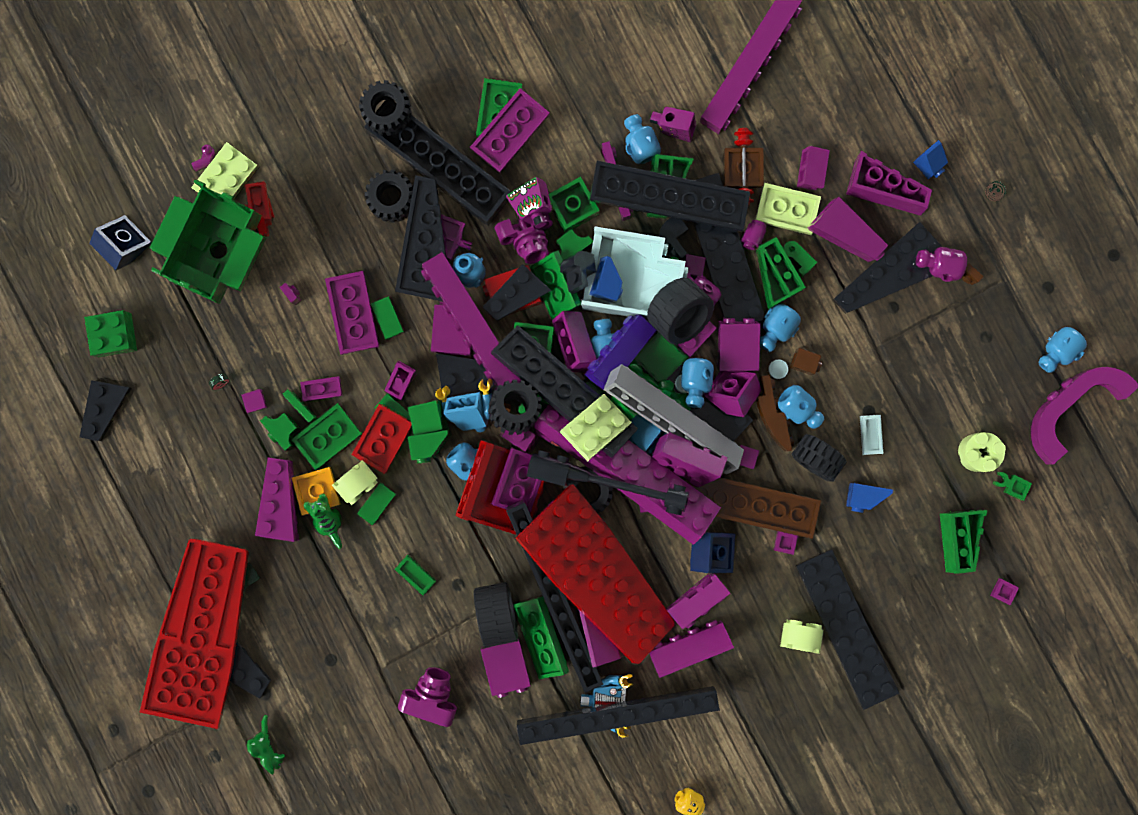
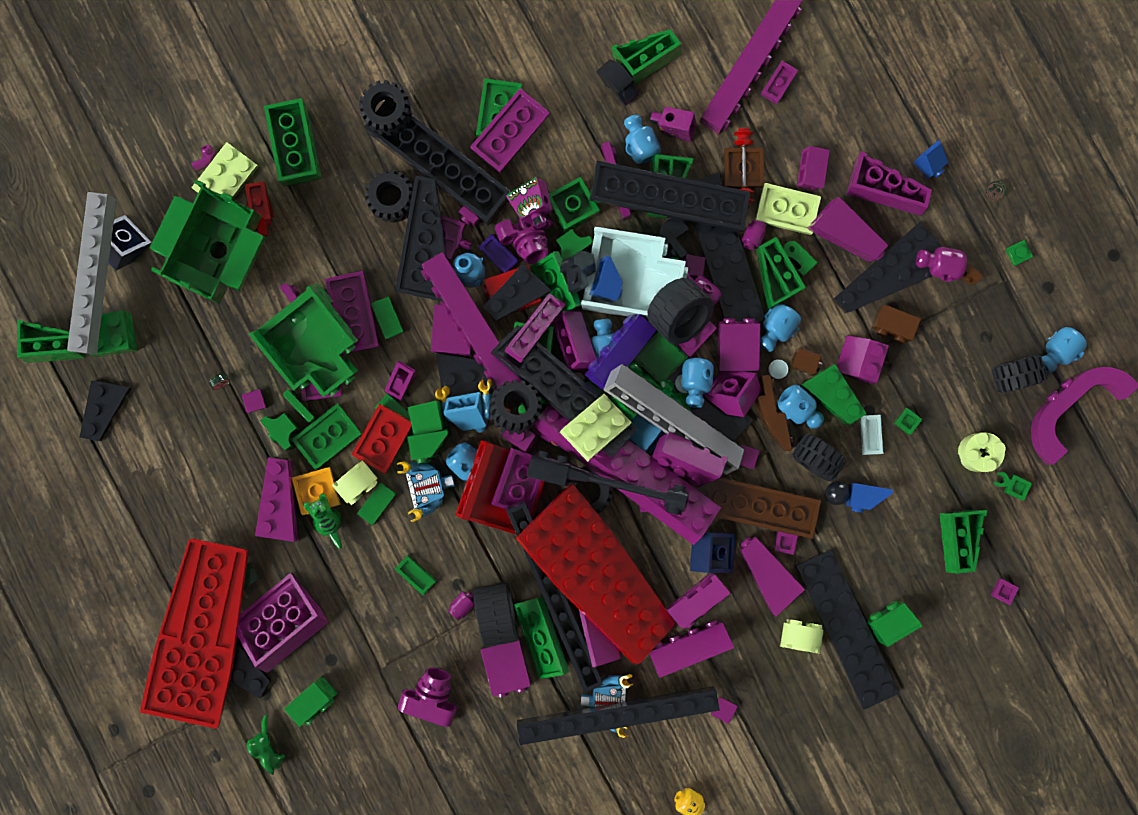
none -> green wedge [17,319,85,363]
none -> light grey brick [67,192,117,355]
none -> magenta slope [237,573,328,673]
none -> green panel [248,283,358,398]
none -> green brick [264,98,322,187]
none -> green brick [284,676,337,727]
none -> torso [397,462,455,522]
none -> magenta brick [448,591,475,620]
none -> magenta plate [459,206,480,227]
none -> dark purple tile [478,234,519,273]
none -> magenta plate [505,293,565,362]
none -> black brick [596,59,640,106]
none -> green wedge [611,29,682,85]
none -> magenta tile [710,696,738,724]
none -> magenta slope [739,536,805,616]
none -> magenta plate [761,61,798,105]
none -> green wedge [799,364,866,425]
none -> black piece [825,480,850,505]
none -> magenta slope [837,336,889,384]
none -> green slope [866,601,922,647]
none -> reddish brown brick [872,304,921,344]
none -> green plate [893,408,922,435]
none -> black tyre [991,355,1048,393]
none -> green plate [1005,240,1033,266]

